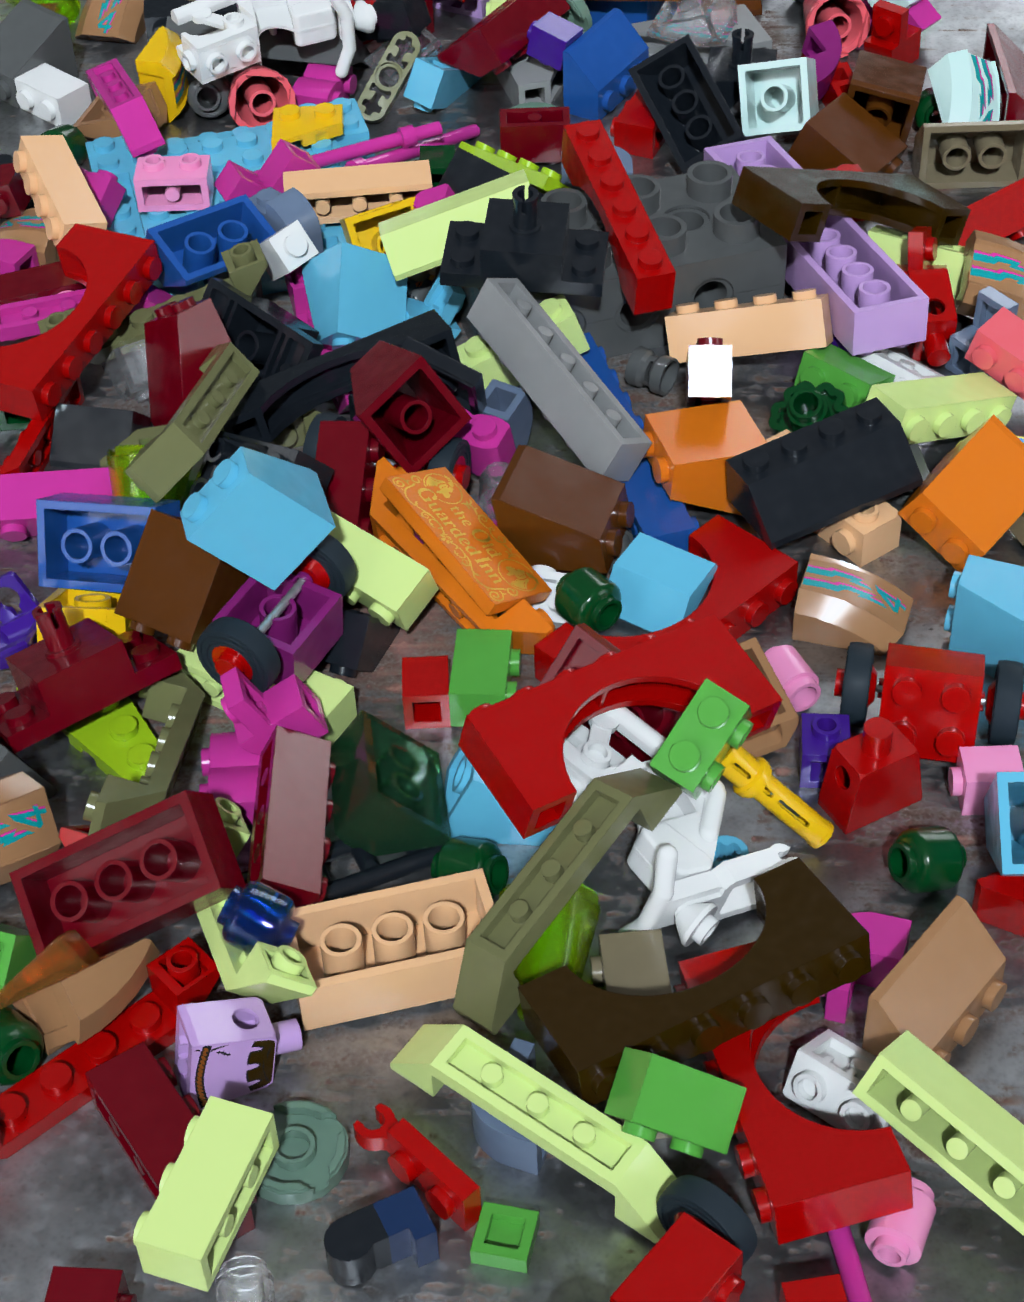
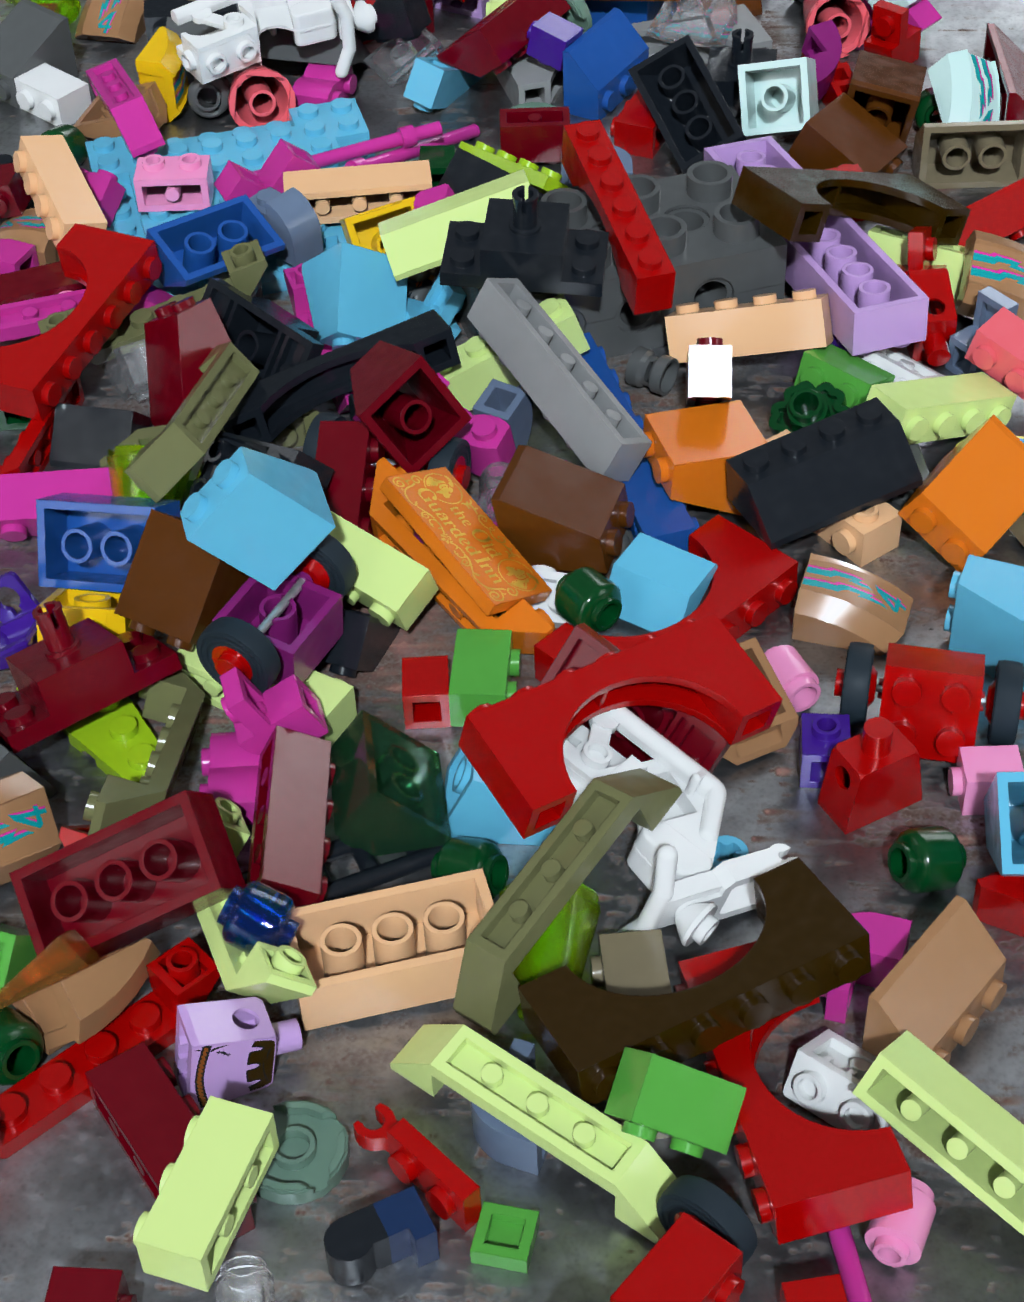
white brick [259,220,319,281] -> none
yellow wing [271,102,344,151] -> none
olive beam [357,31,422,124] -> none
black plate [400,336,487,415] -> none
bright green brick [649,678,754,800] -> none
yellow pin [720,746,834,849] -> none

